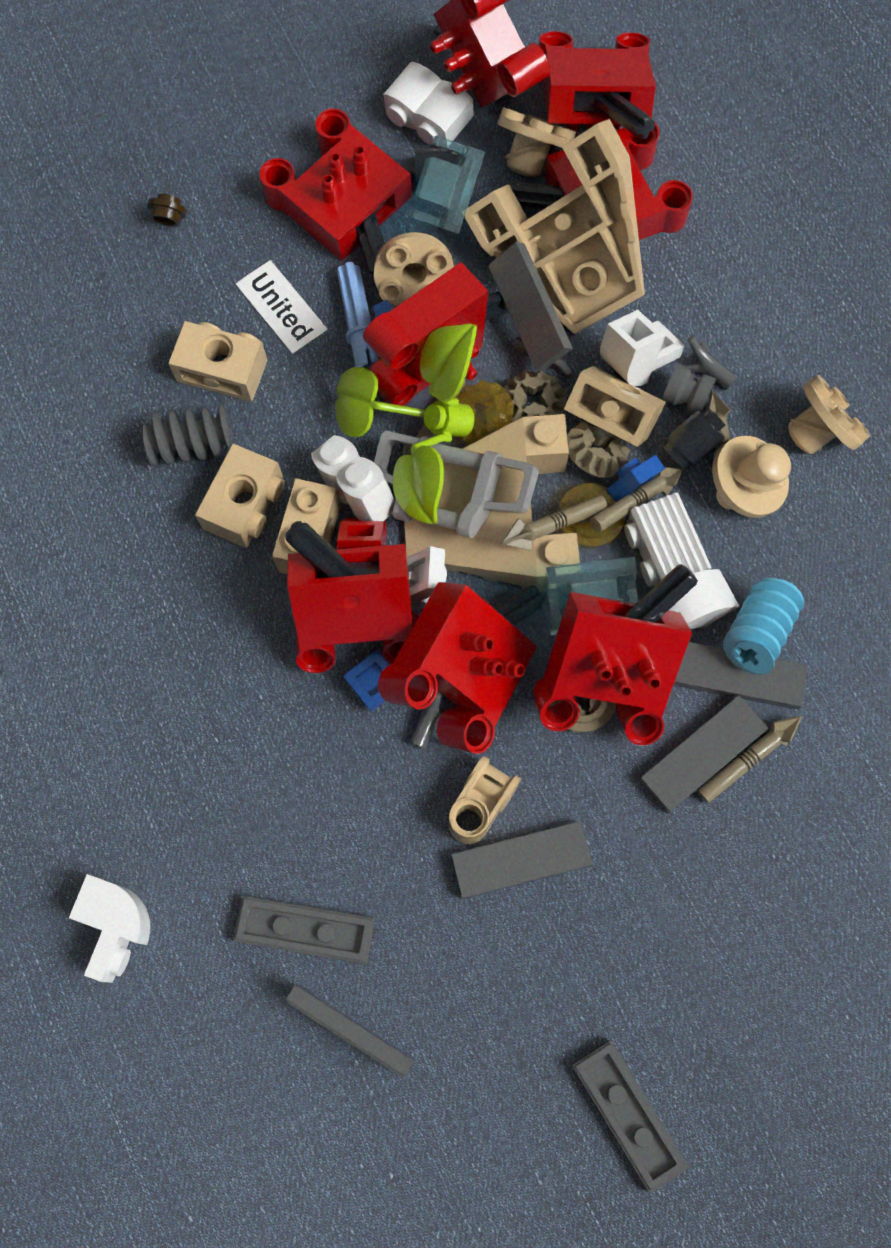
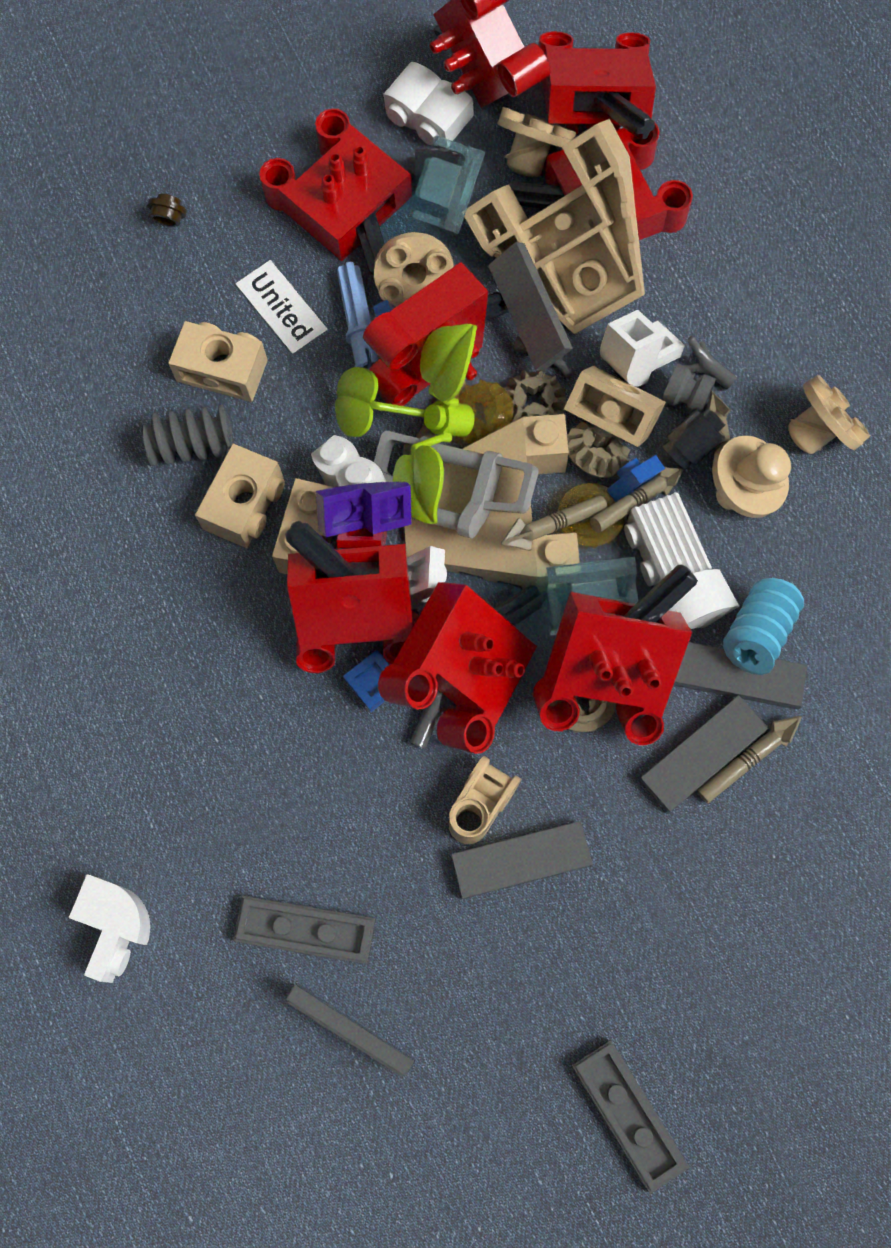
none -> dark purple slope [316,482,412,537]

